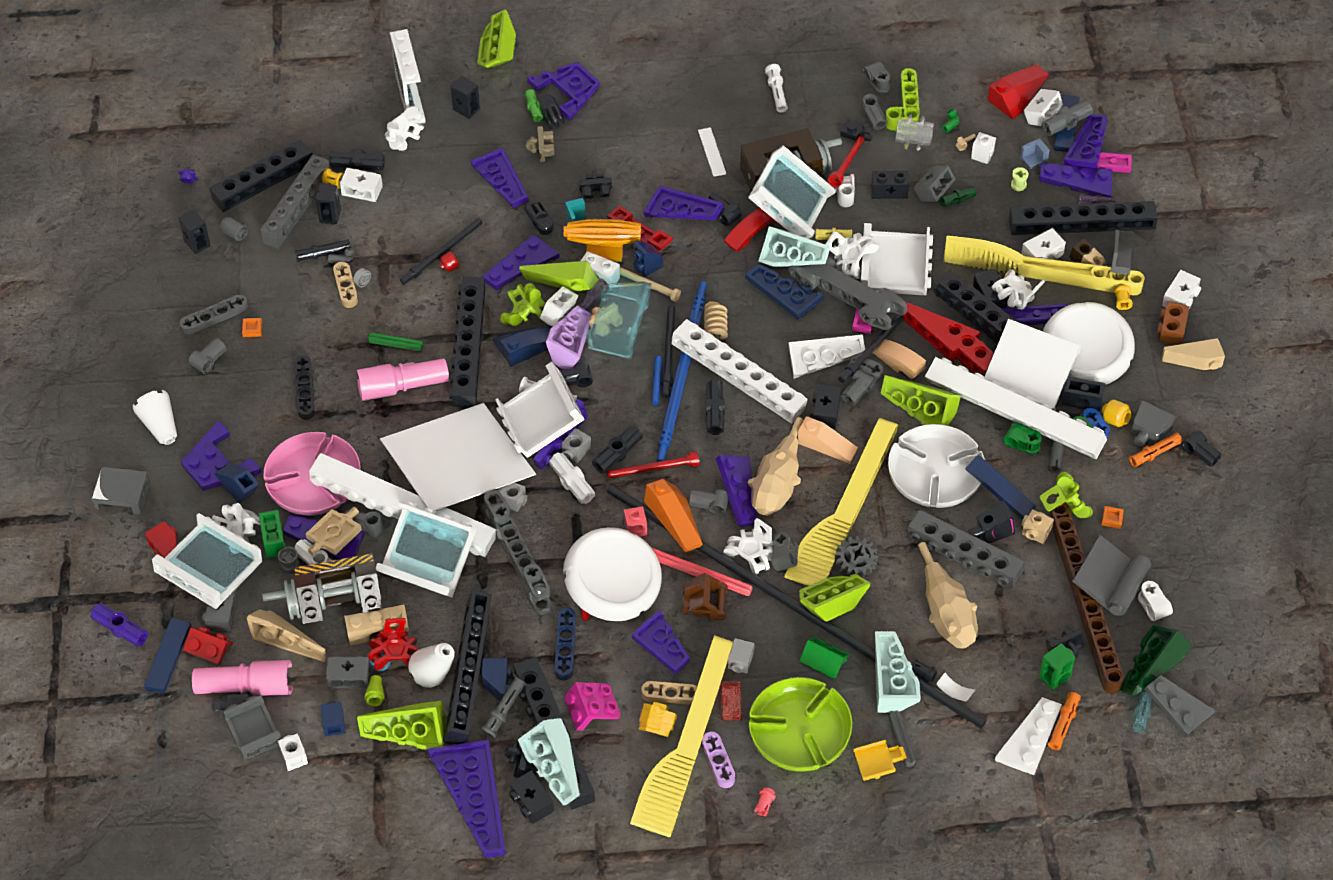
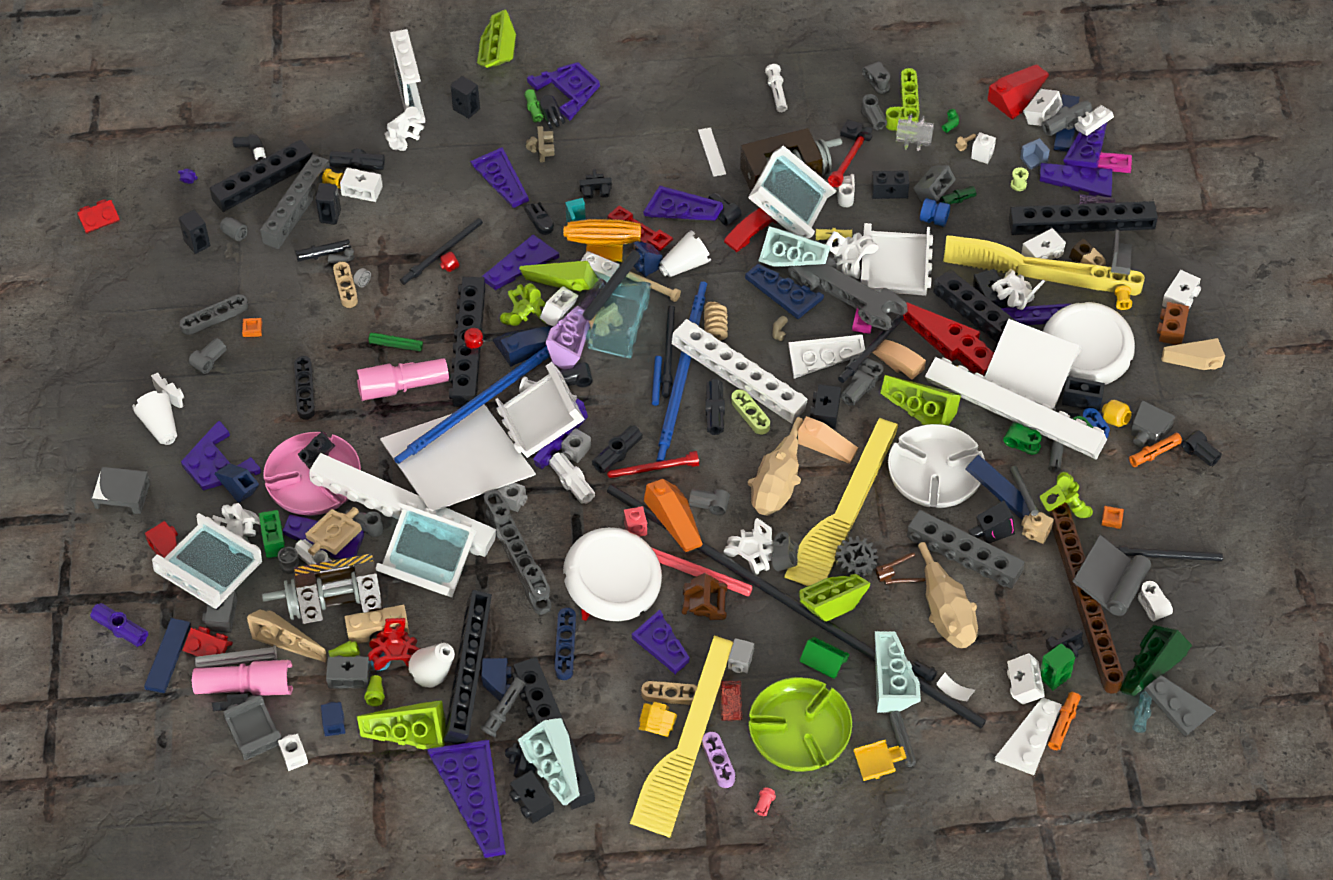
dark pink bracket [564,682,621,730] -> none
dark purple wing [716,455,757,527] -> none
none -> bracket [77,199,120,233]
none -> white slope [151,373,184,408]
none -> light grey axle [195,645,277,668]
none -> black arm [233,134,266,160]
none -> black hips [298,431,335,469]
none -> lime cone [329,640,360,657]
none -> blue axle [394,346,550,464]
none -> red piece [464,328,483,349]
none -> black axle [583,250,641,321]
none -> white cone [659,230,711,277]
none -> yellowish green beam [731,390,770,435]
none -> dark tan arm [772,316,788,341]
none -> reddish brown plant [875,552,926,585]
none -> blue wheel [920,198,951,227]
none -> white brick [1007,653,1045,705]
none -> dark grey bar [1010,466,1039,516]
none -> white plate [1074,105,1114,136]
none -> black bar [1116,545,1223,561]

